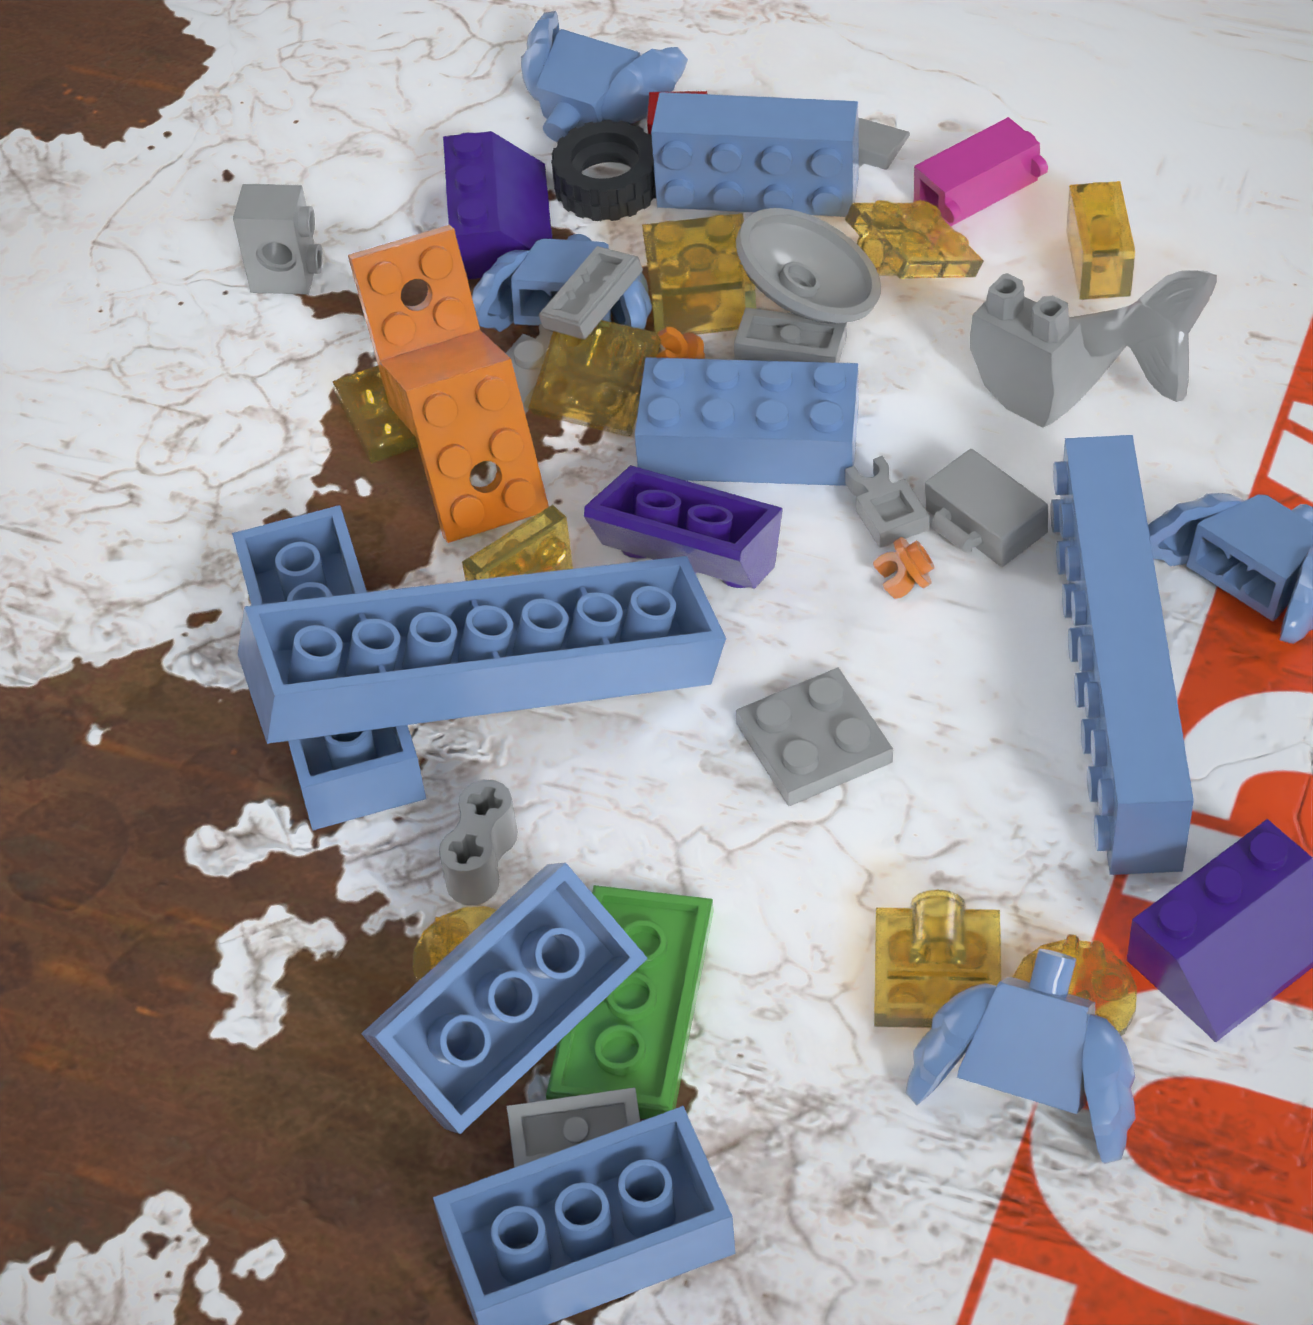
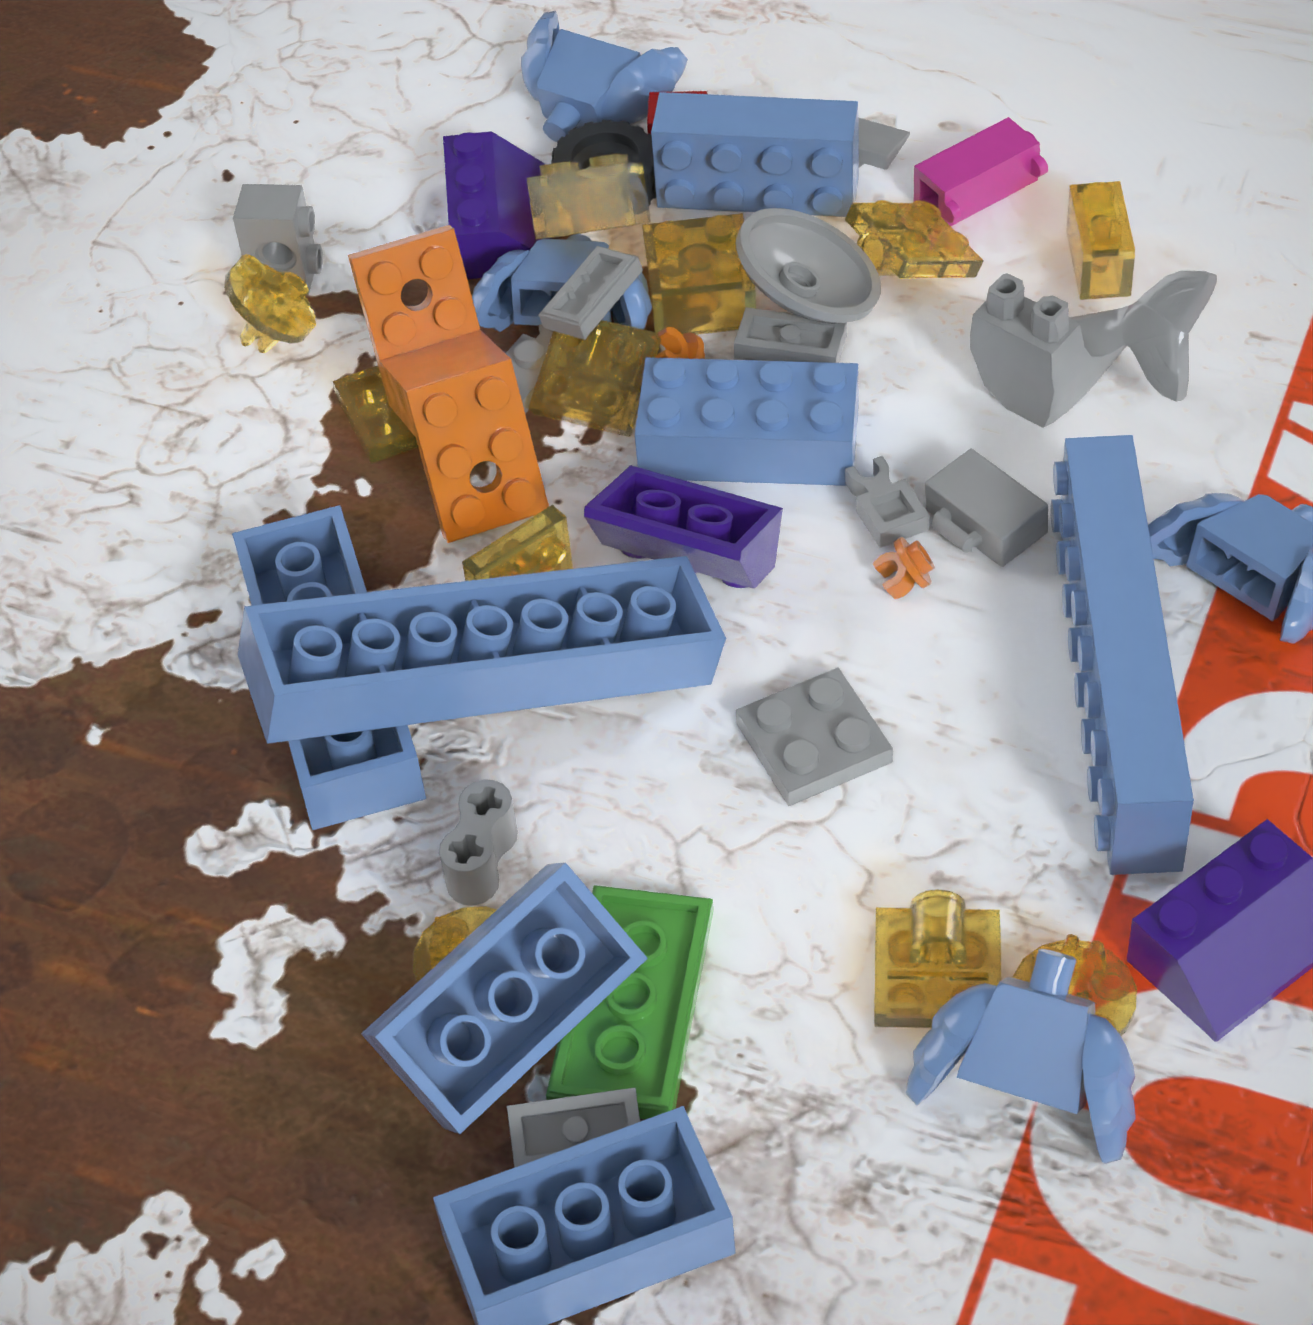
none -> clear yellow plate [224,254,316,353]
none -> clear yellow brick [526,154,651,240]

